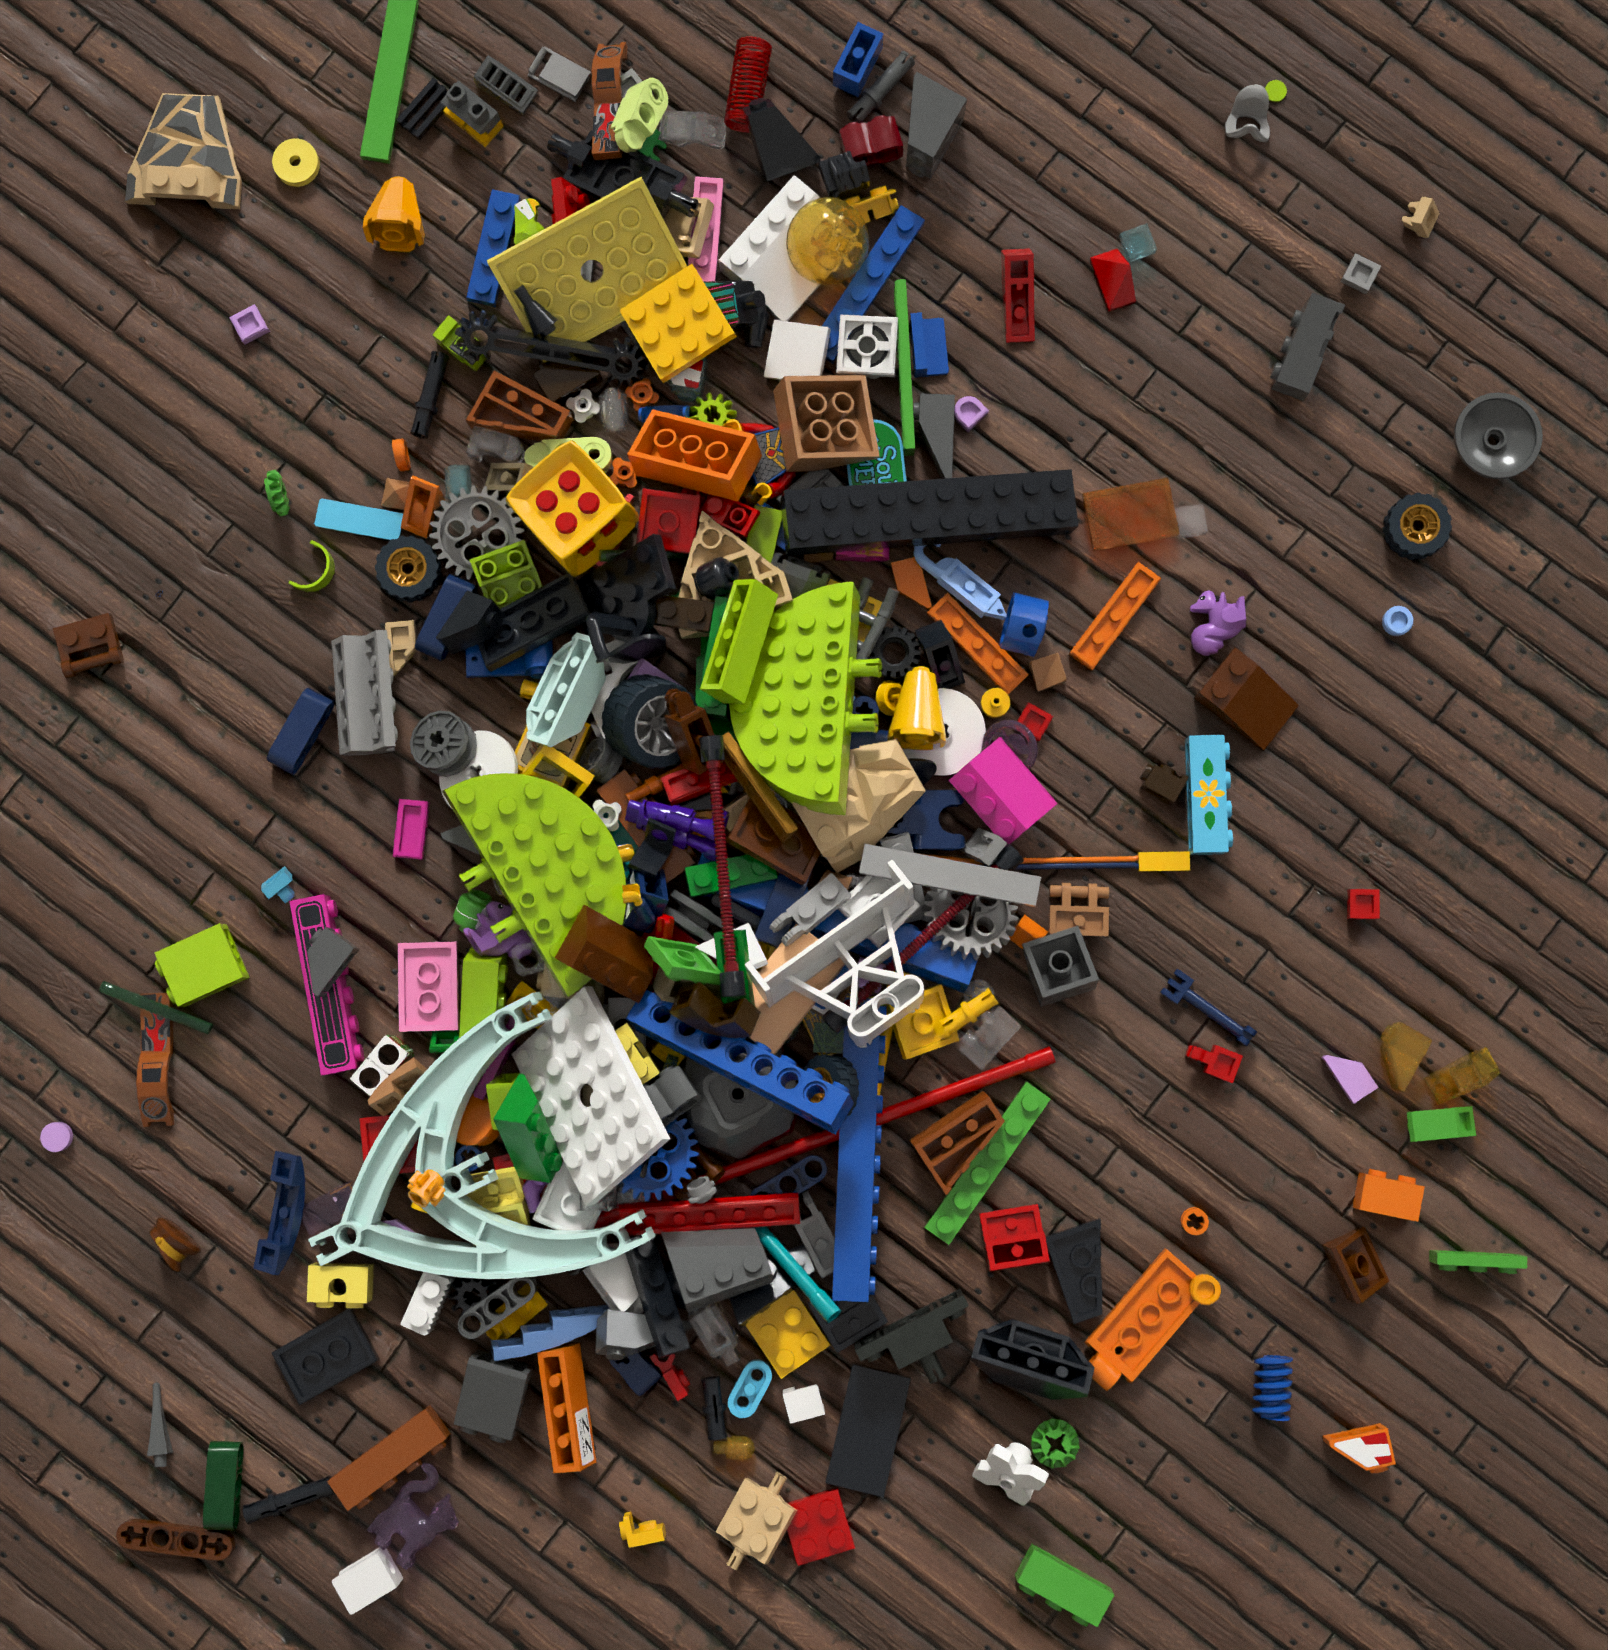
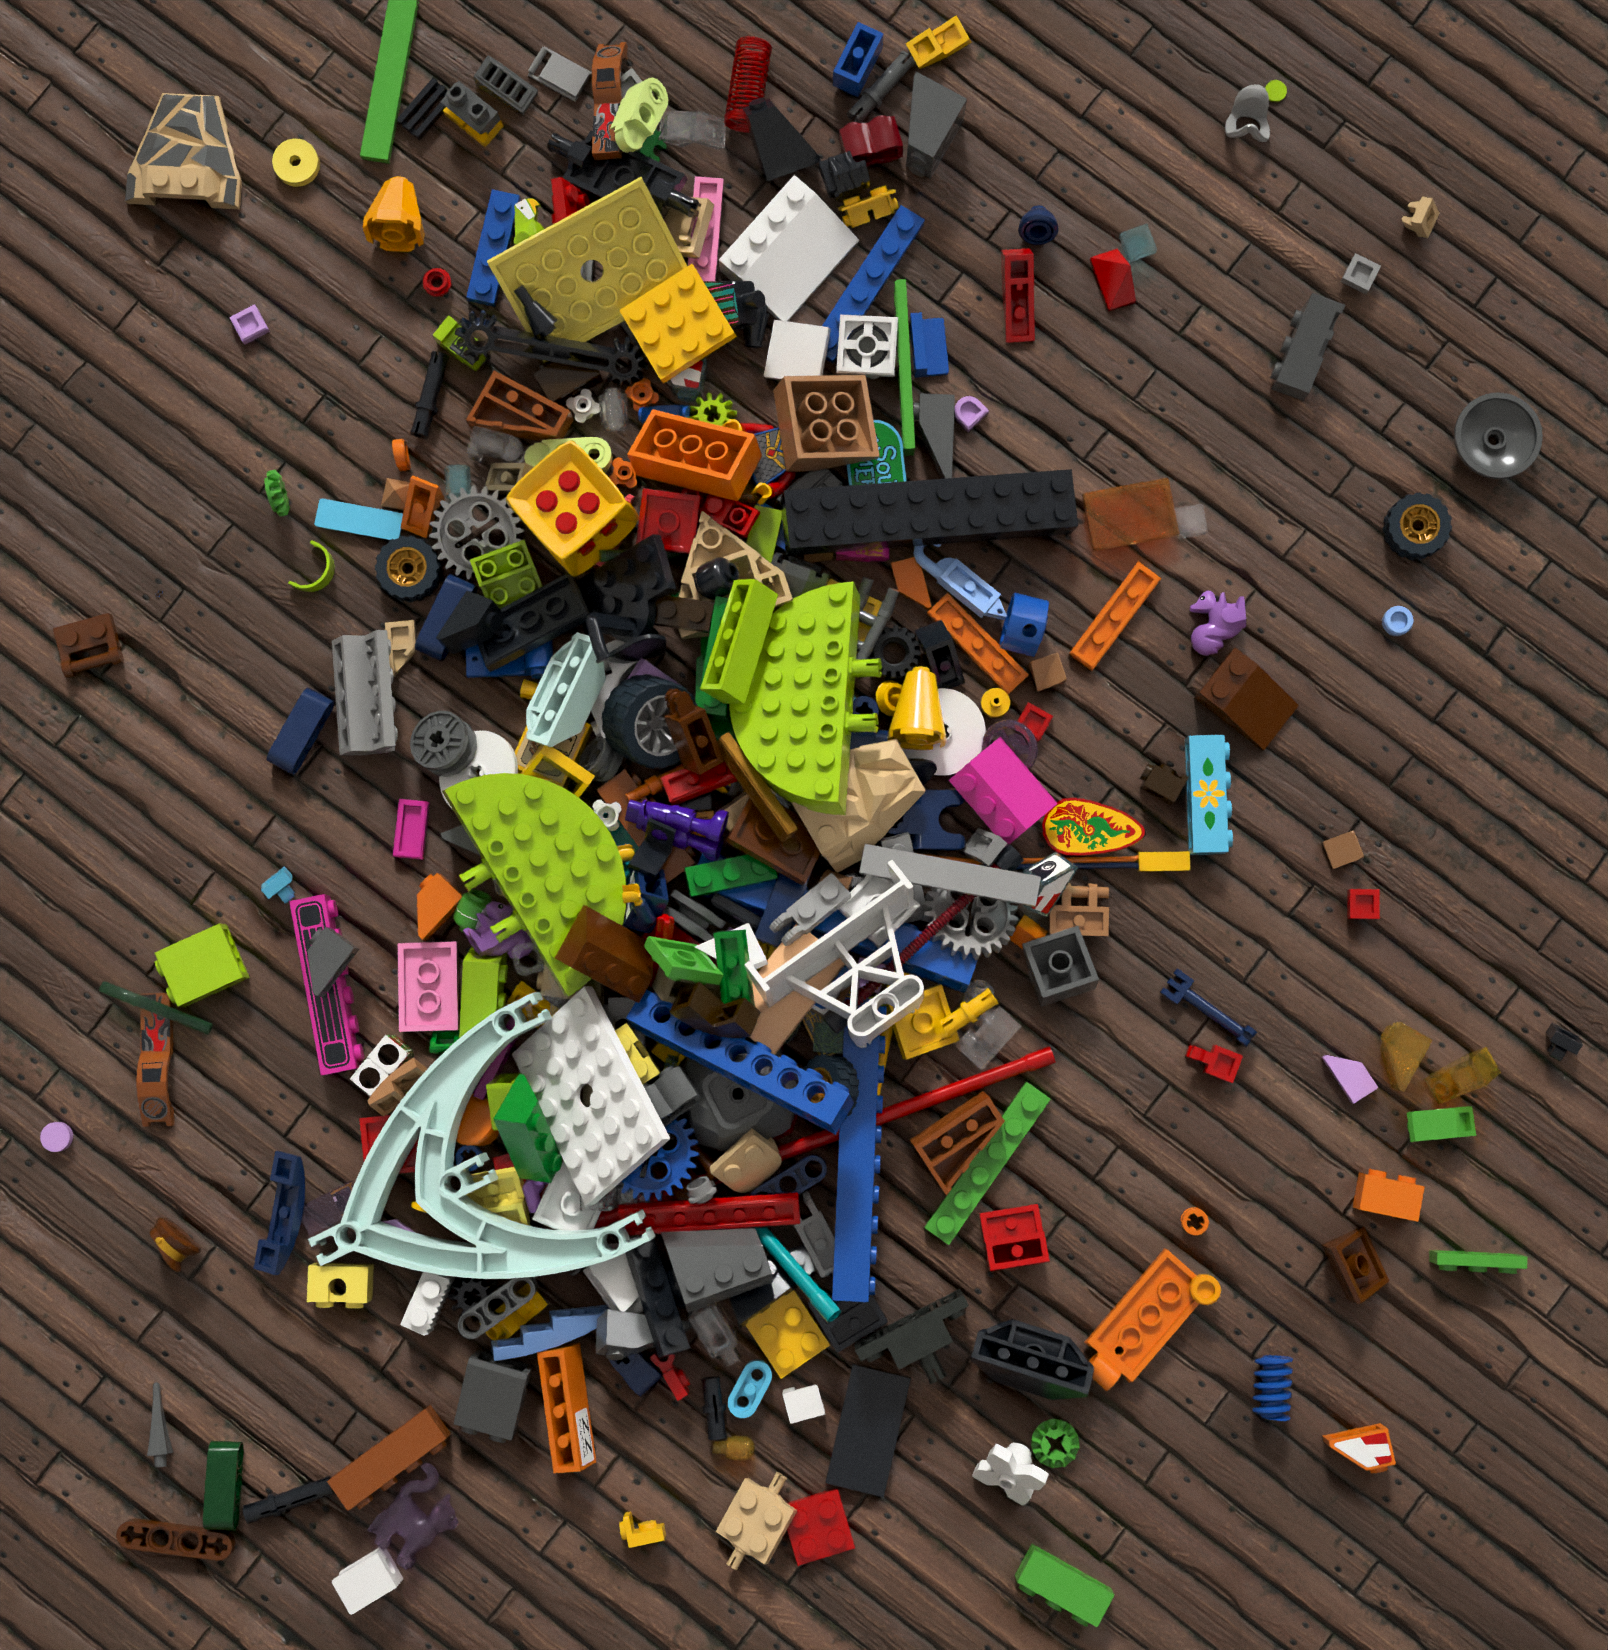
black tile [272,1308,380,1406] -> none
light orange gear [407,1169,446,1207] -> none
dark red hose [699,735,746,997] -> none
clear yellow piece [786,197,869,285] -> none
black wing [1045,1218,1102,1324] -> none
none -> orange slope [417,873,463,941]
none -> red plate [423,268,452,297]
none -> tan slope [710,1129,782,1193]
none -> yellow slope [905,15,972,69]
none -> dark blue brick [1018,205,1058,245]
none -> slope [1022,852,1078,917]
none -> shield [1042,797,1146,856]
none -> medium nougat slope [1322,831,1364,869]
none -> black tile [1546,1023,1583,1061]

